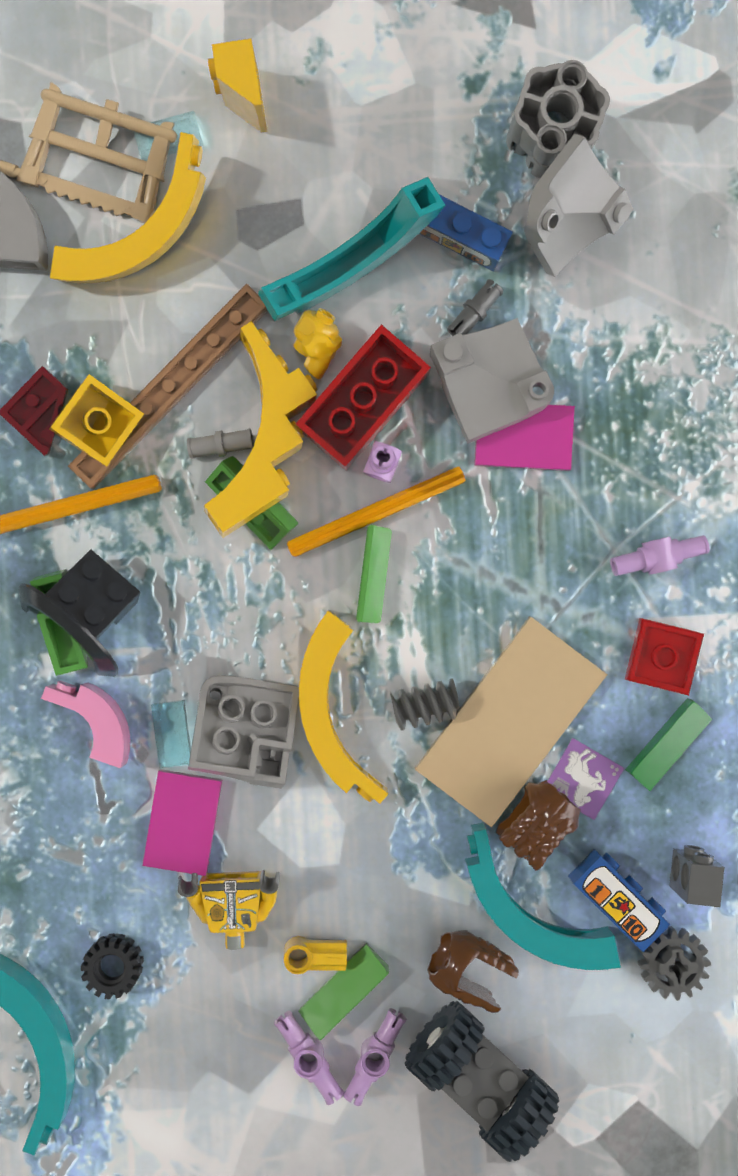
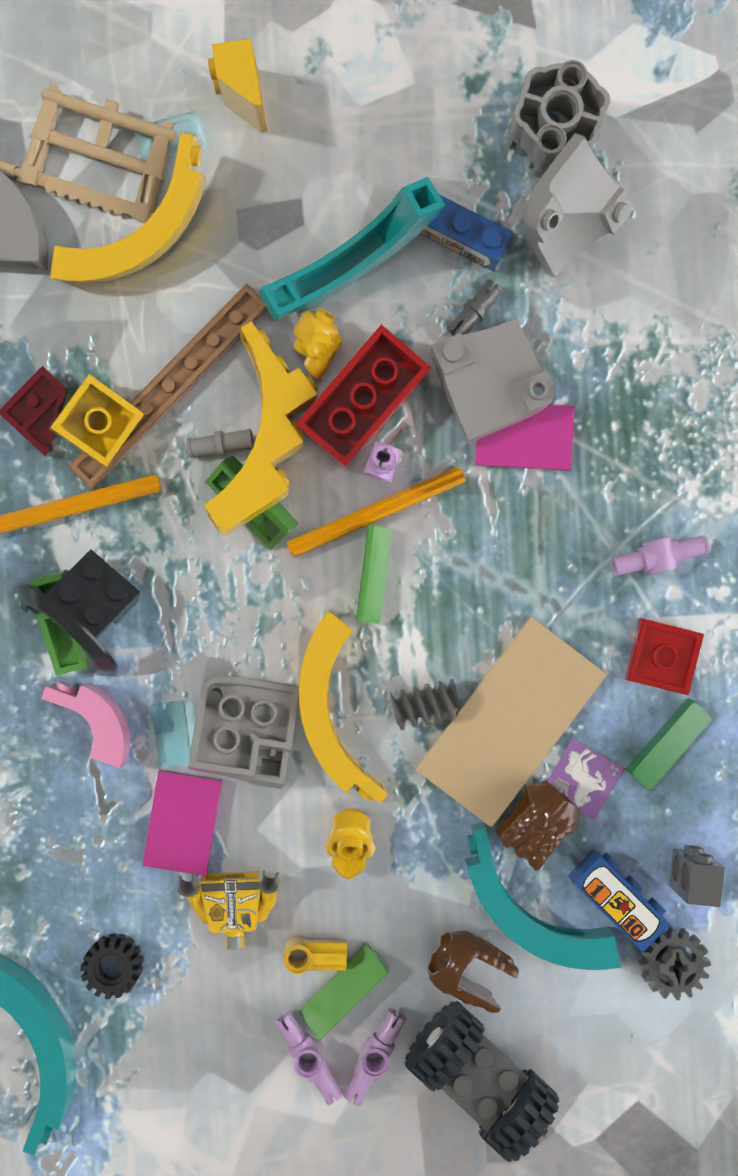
none -> yellow head [324,808,376,879]

